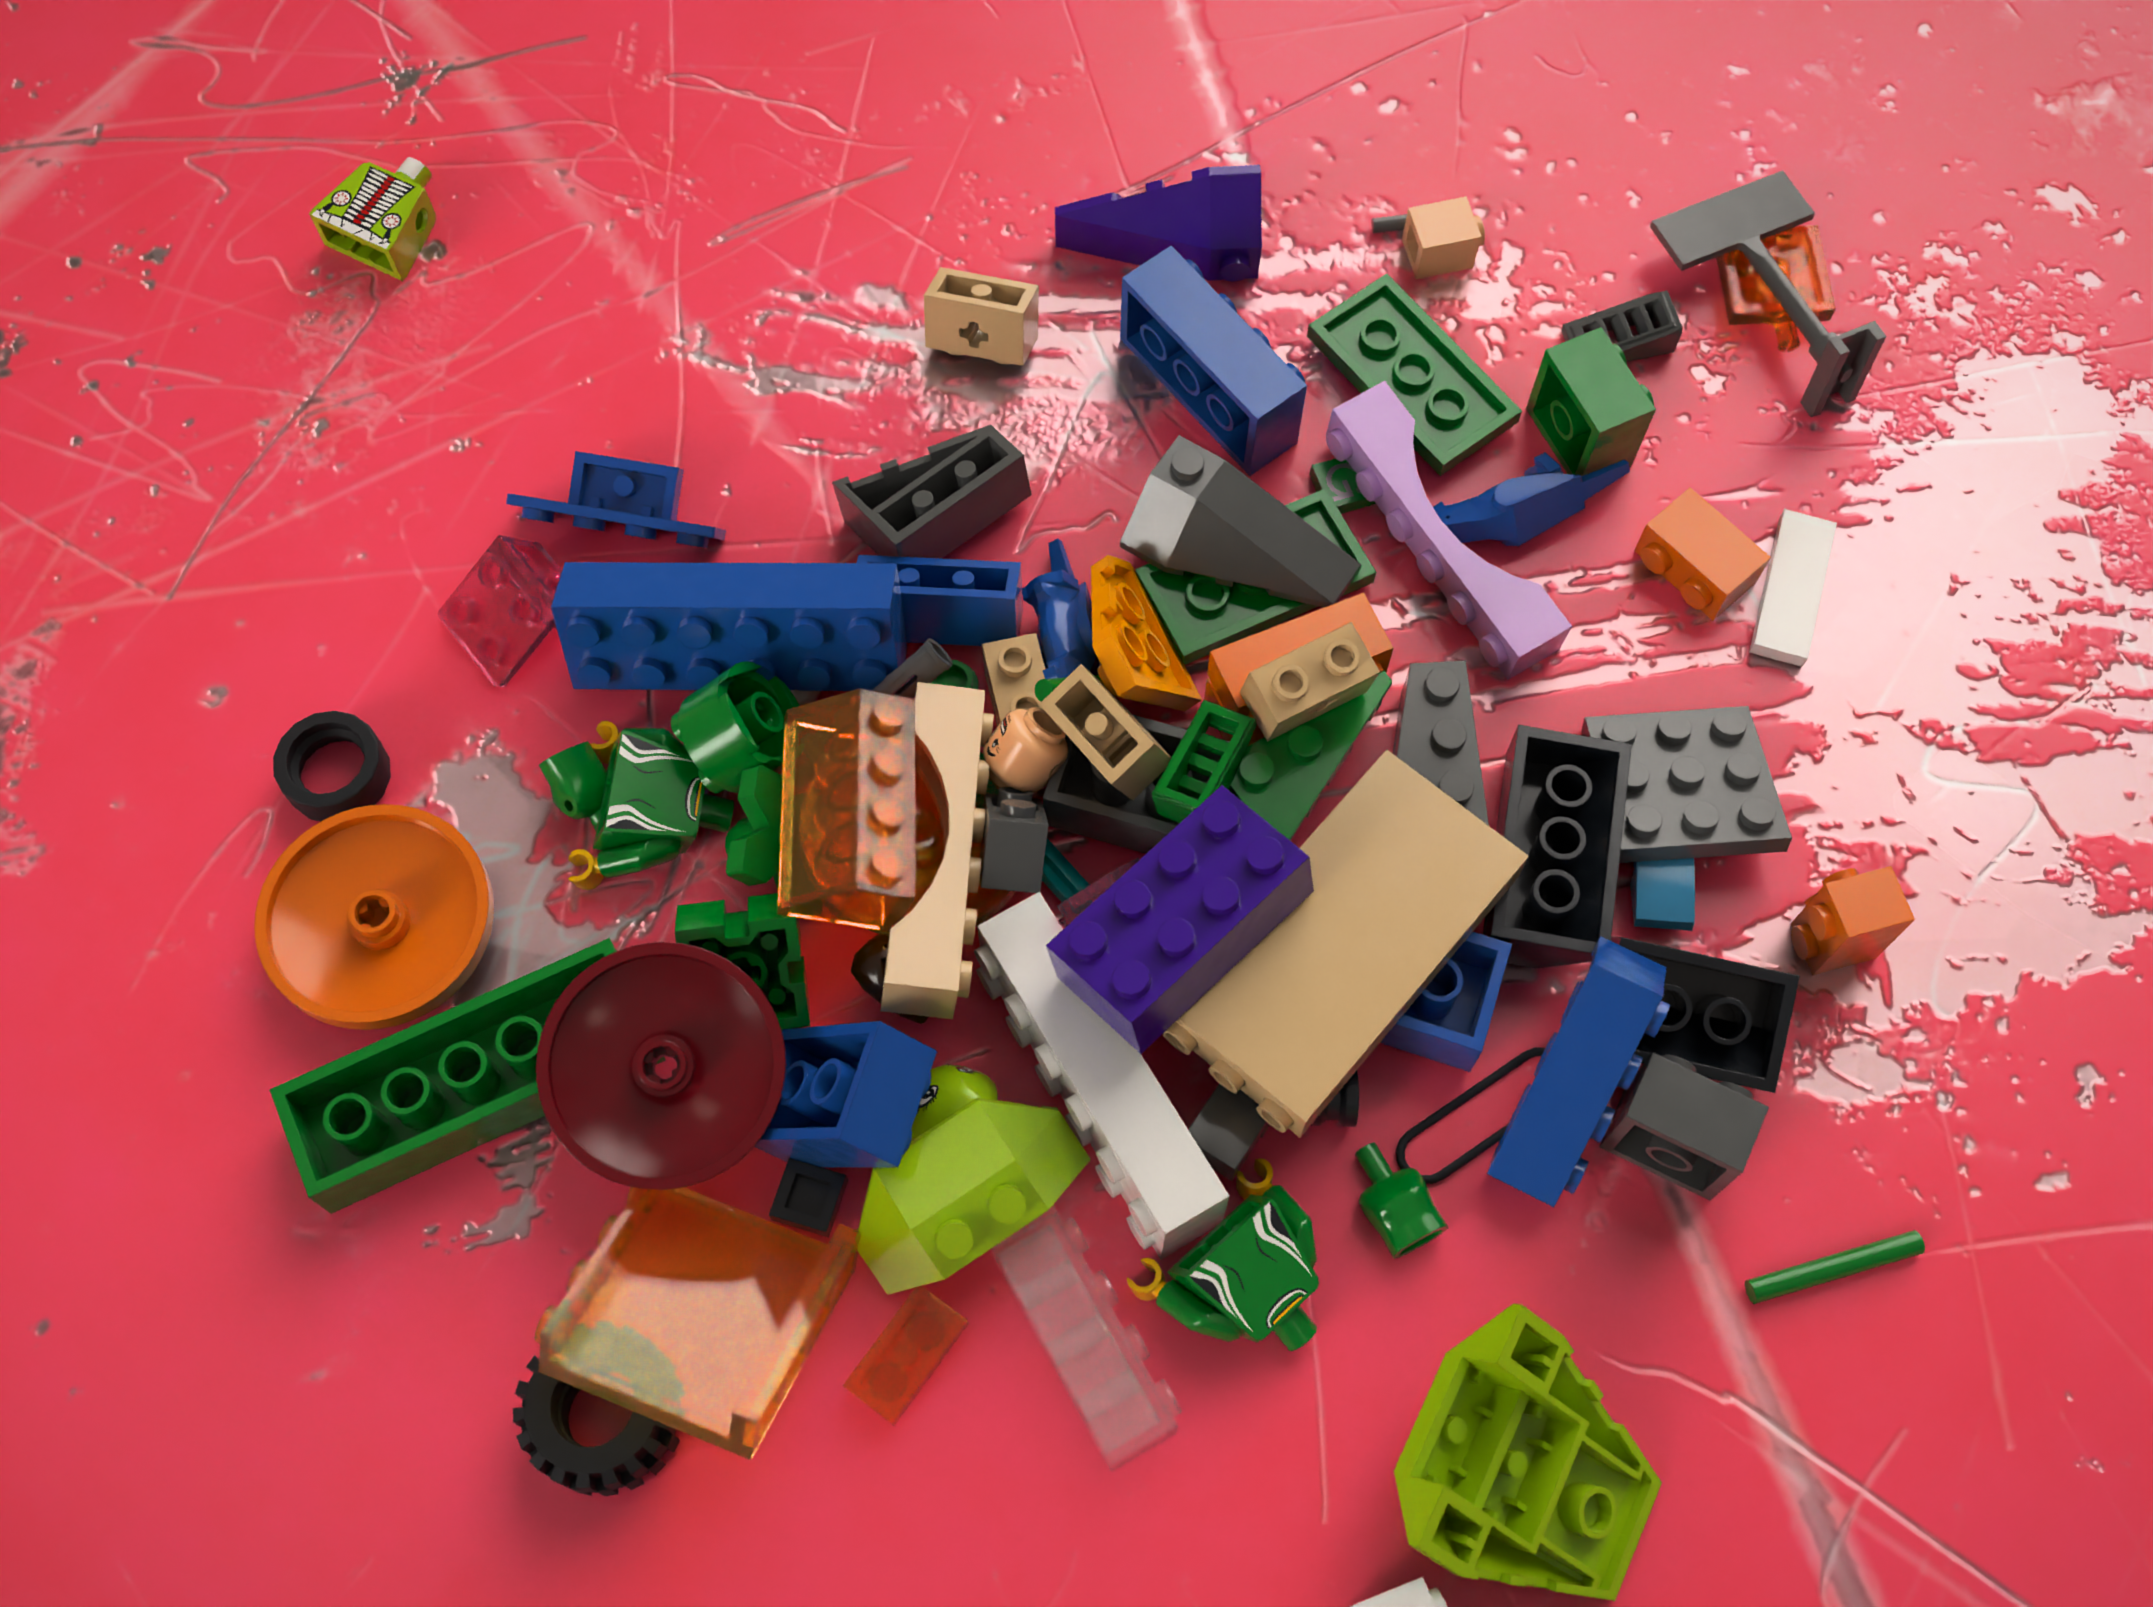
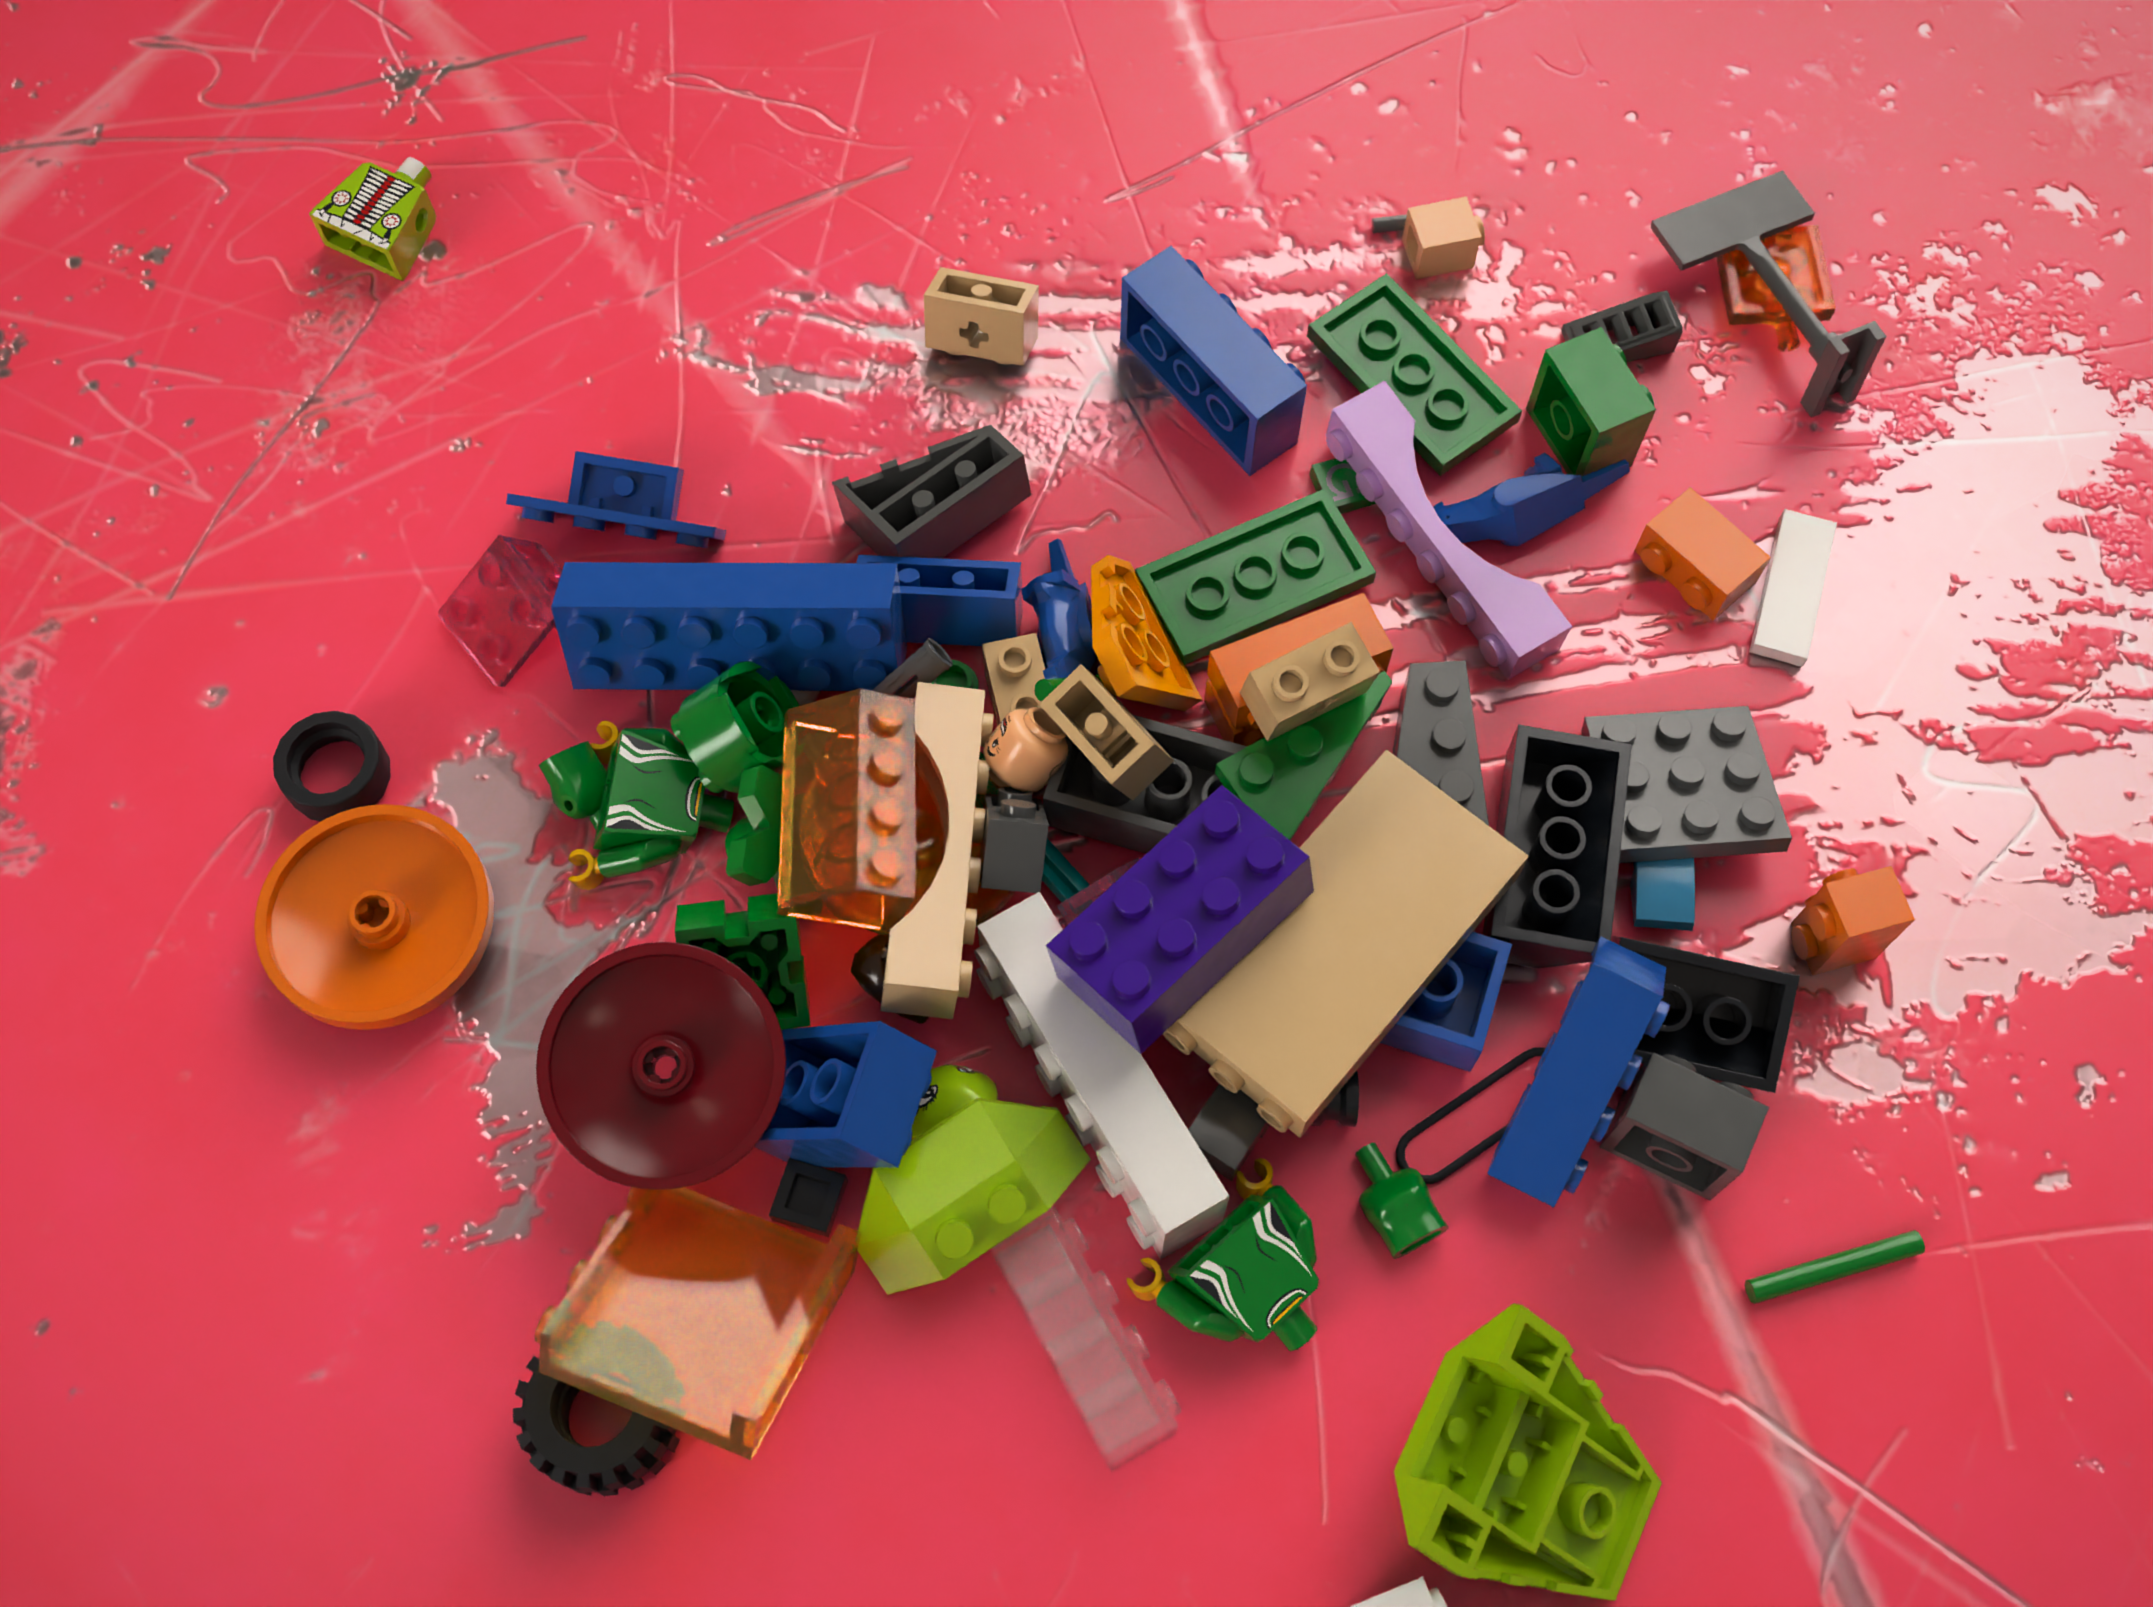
green brick [270,938,666,1214] -> none
clear orange plate [843,1286,969,1426] -> none
dark purple wedge [1055,164,1262,282] -> none
dark grey wedge [1120,435,1361,607] -> none
green slope [1151,700,1257,823] -> none

